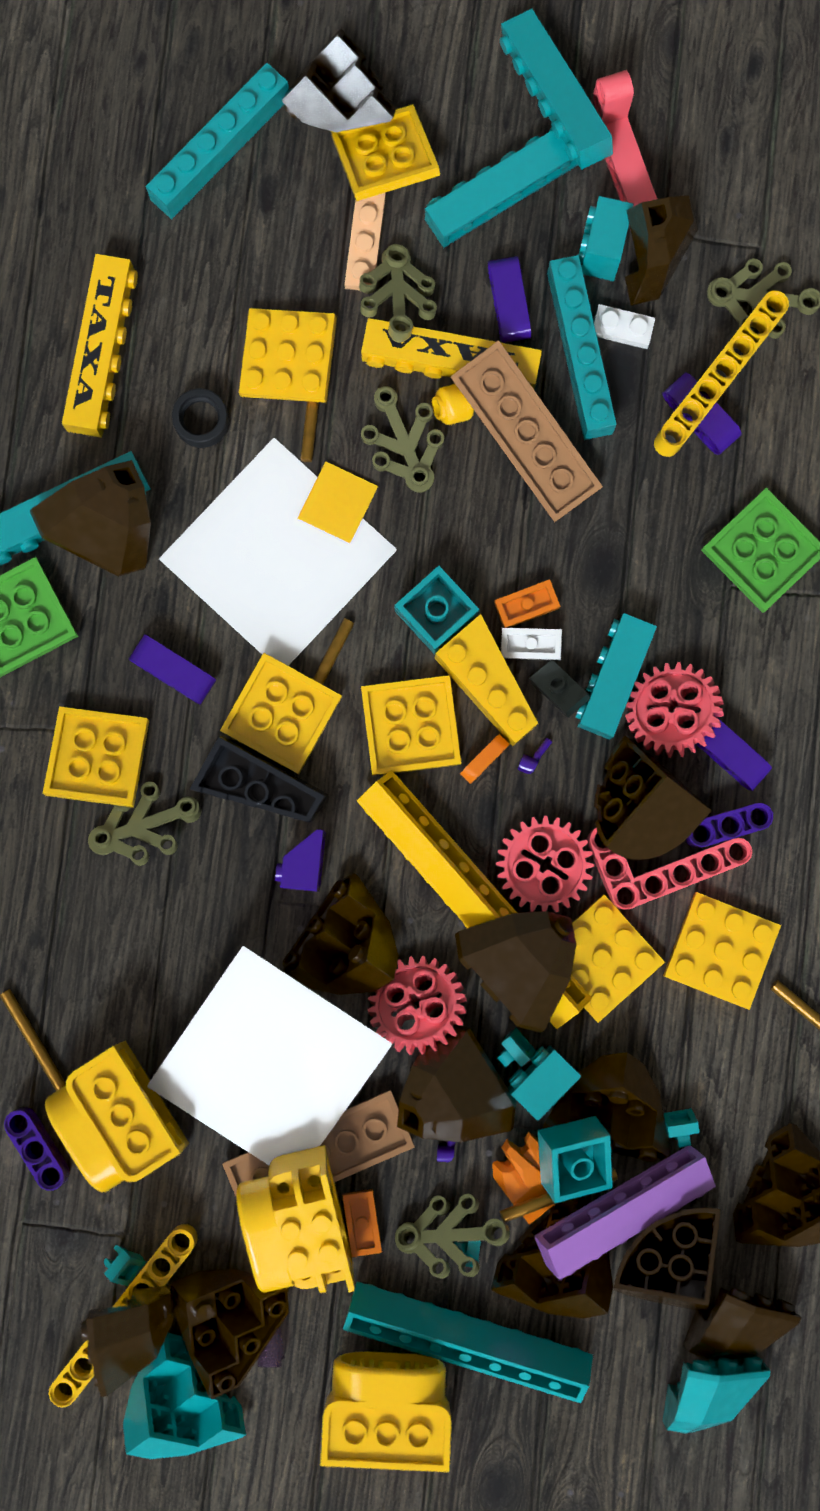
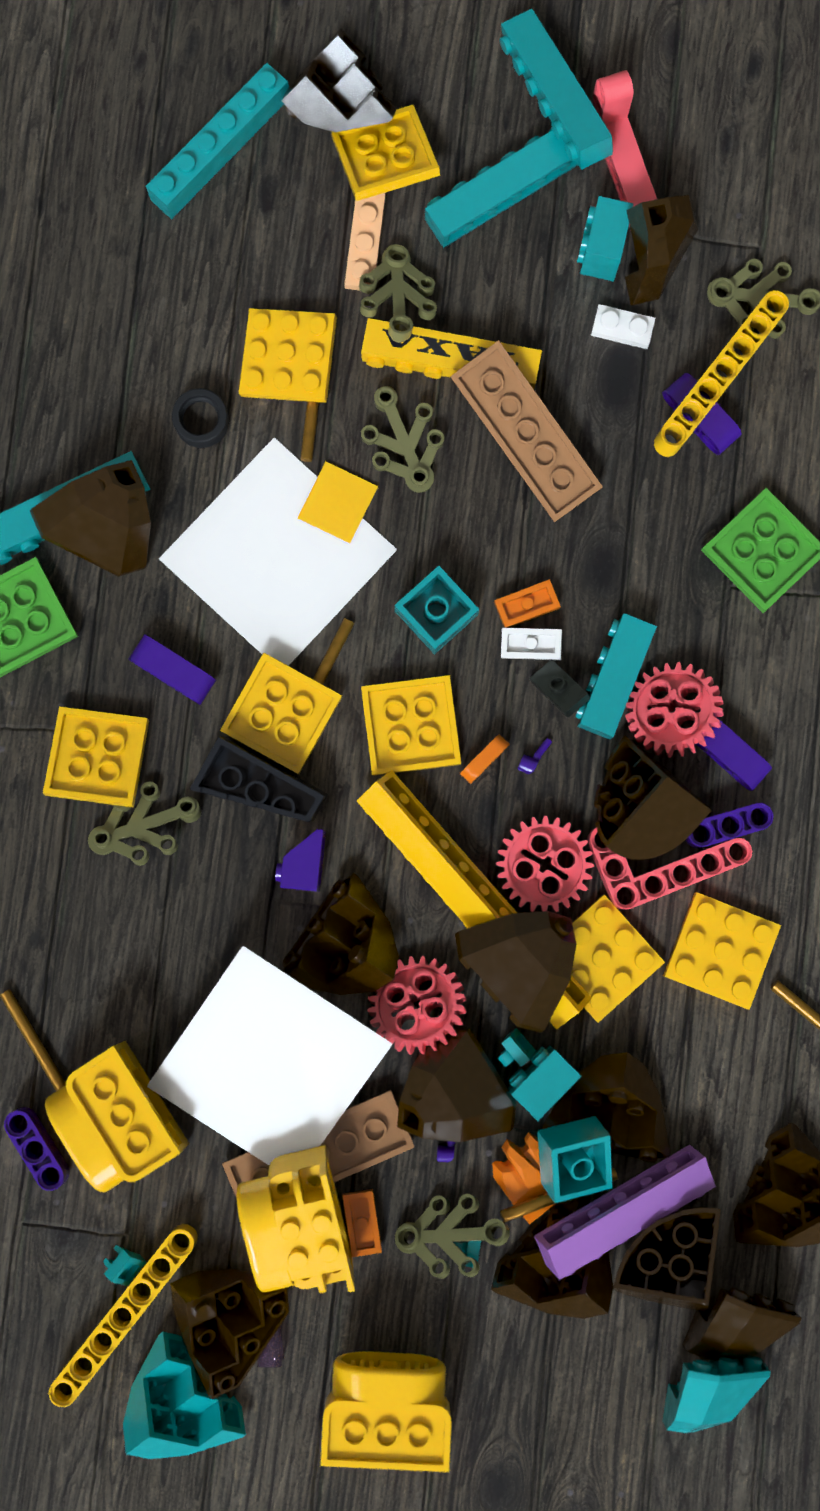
yellow brick [62,254,138,438] -> none
dark brown brick [81,1285,174,1397] -> none
teal brick [343,1282,593,1403] -> none
yellow head [432,384,474,425] -> none
yellow wedge [435,614,538,746] -> none
dark purple beam [488,256,531,343] -> none
teal brick [547,255,617,440] -> none
teal tile [664,1108,699,1148] -> none

